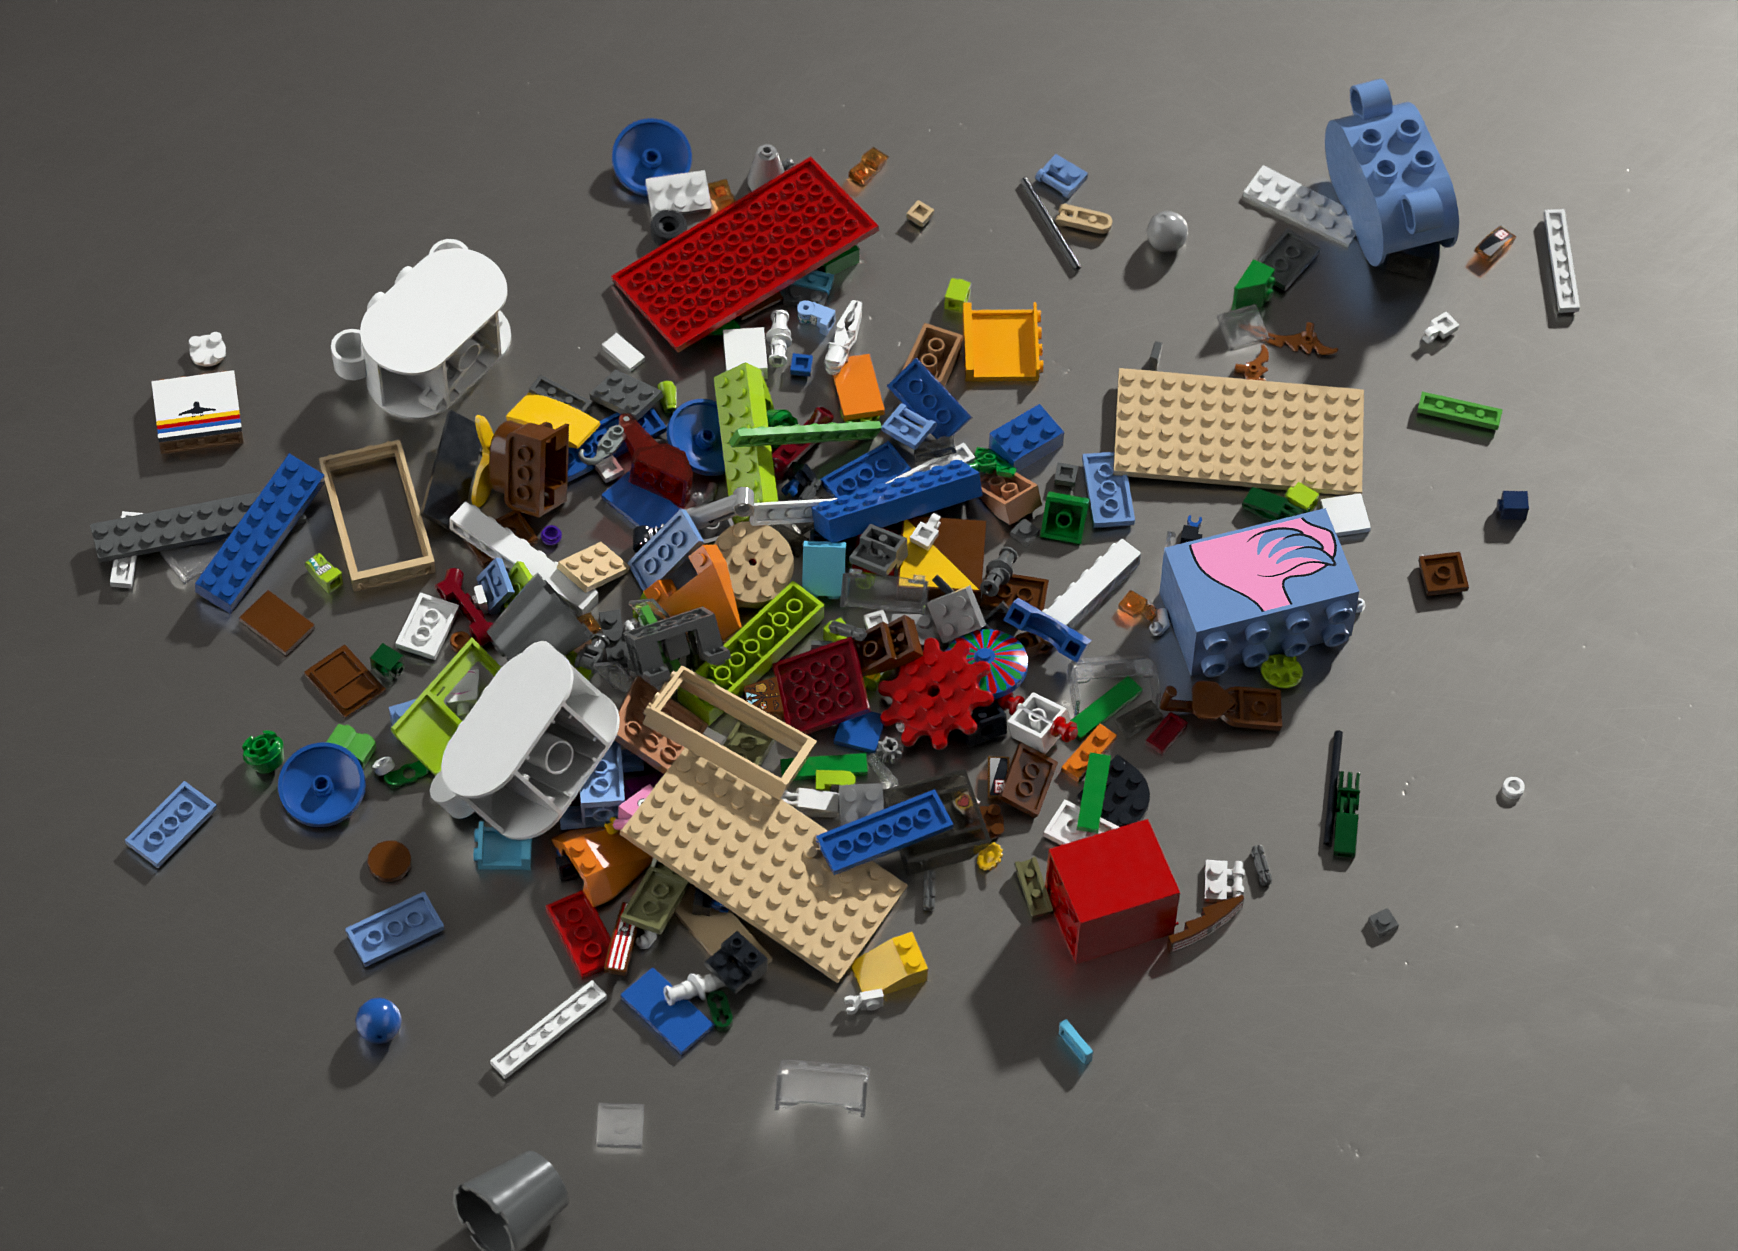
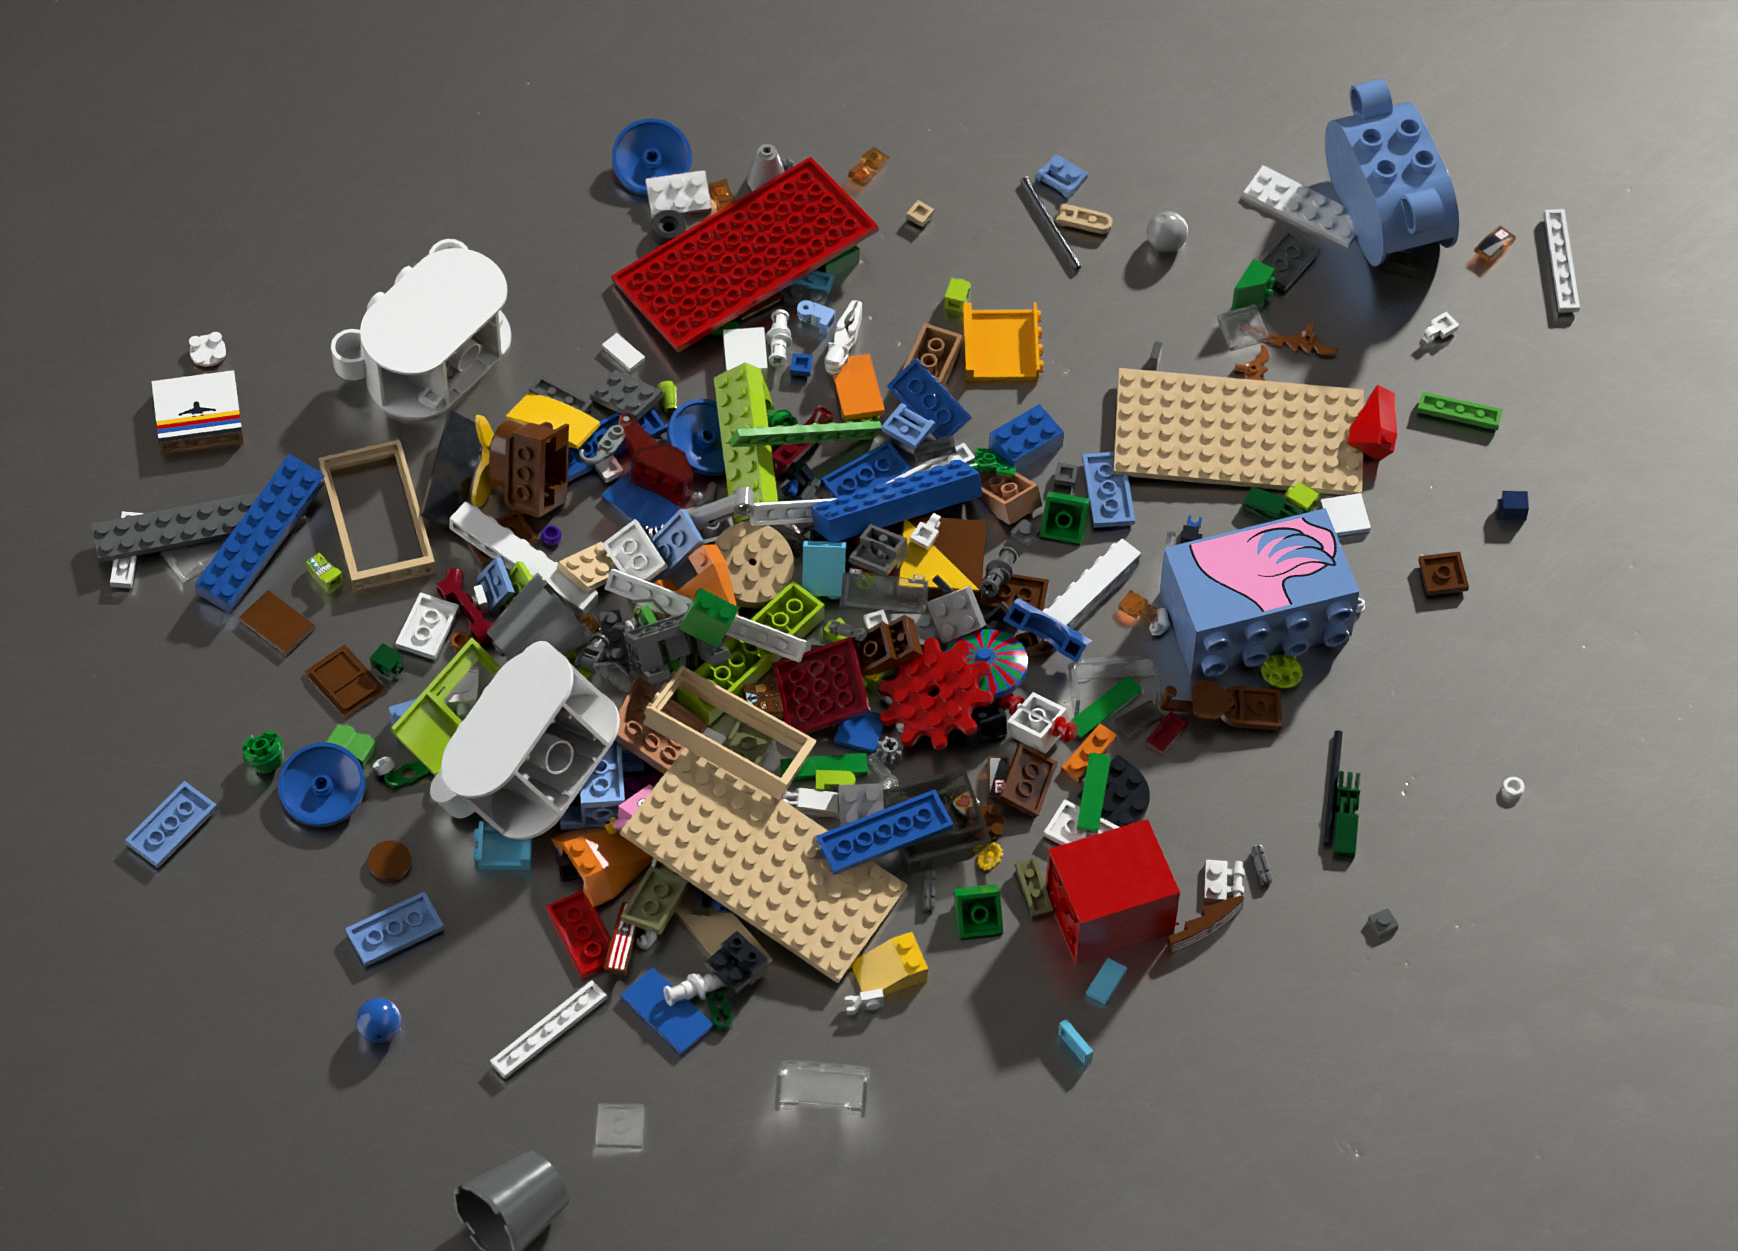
none -> white plate [602,519,668,582]
none -> white plate [605,569,807,662]
none -> green slope [678,588,740,648]
none -> green slope [953,884,1003,938]
none -> medium azure tile [1086,958,1127,1005]
none -> red wedge [1346,384,1397,462]

